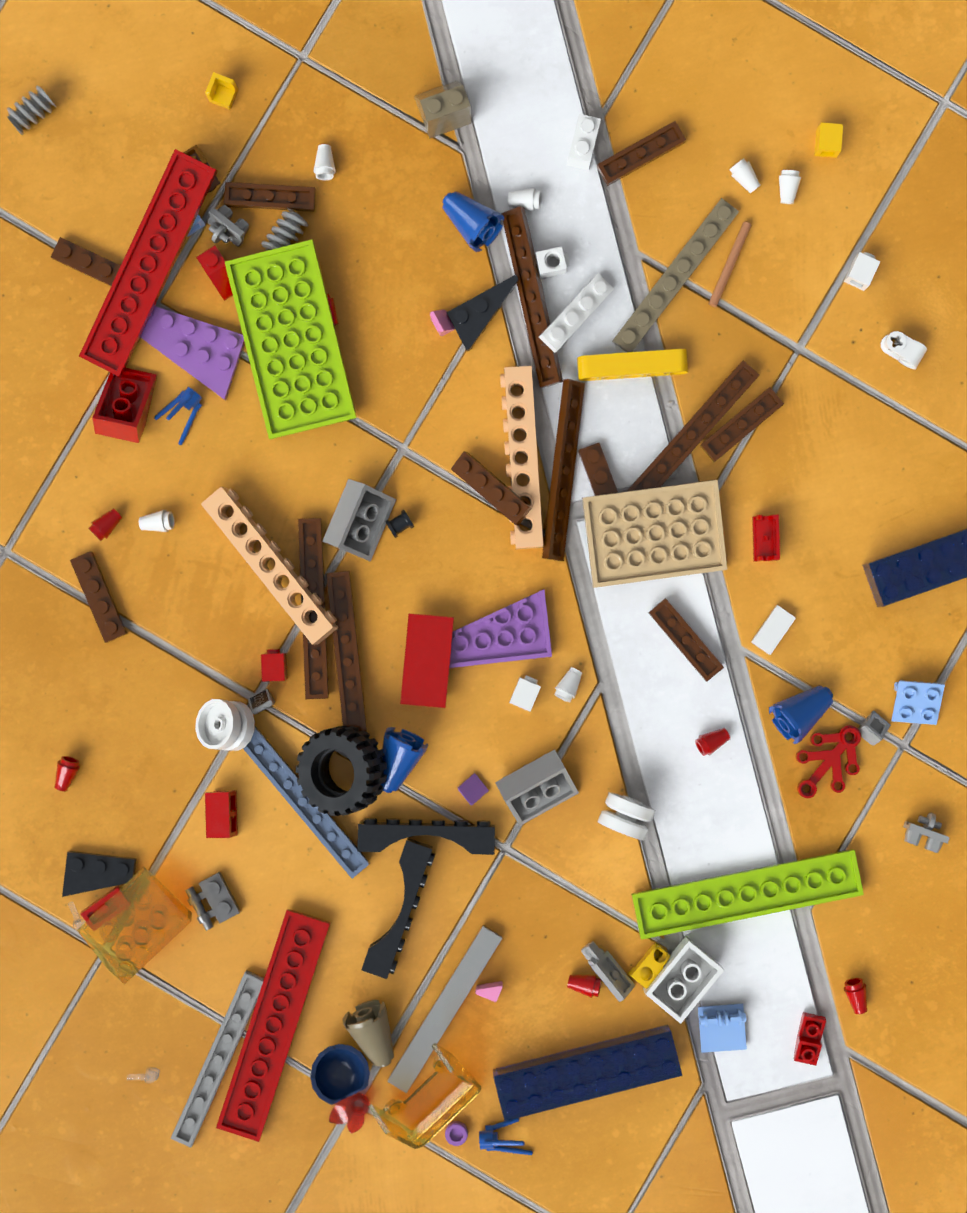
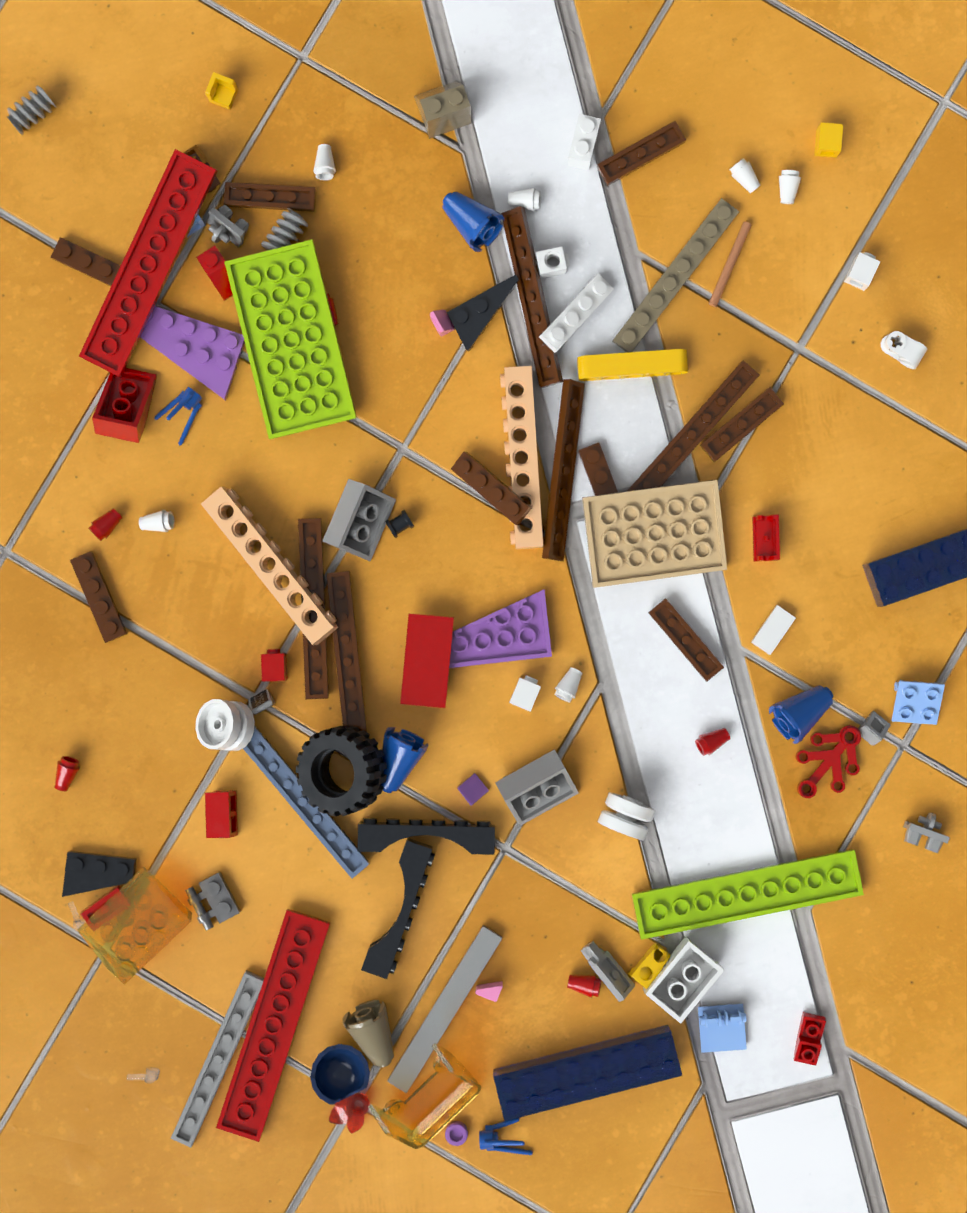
red cone [844,978,868,1014] -> none

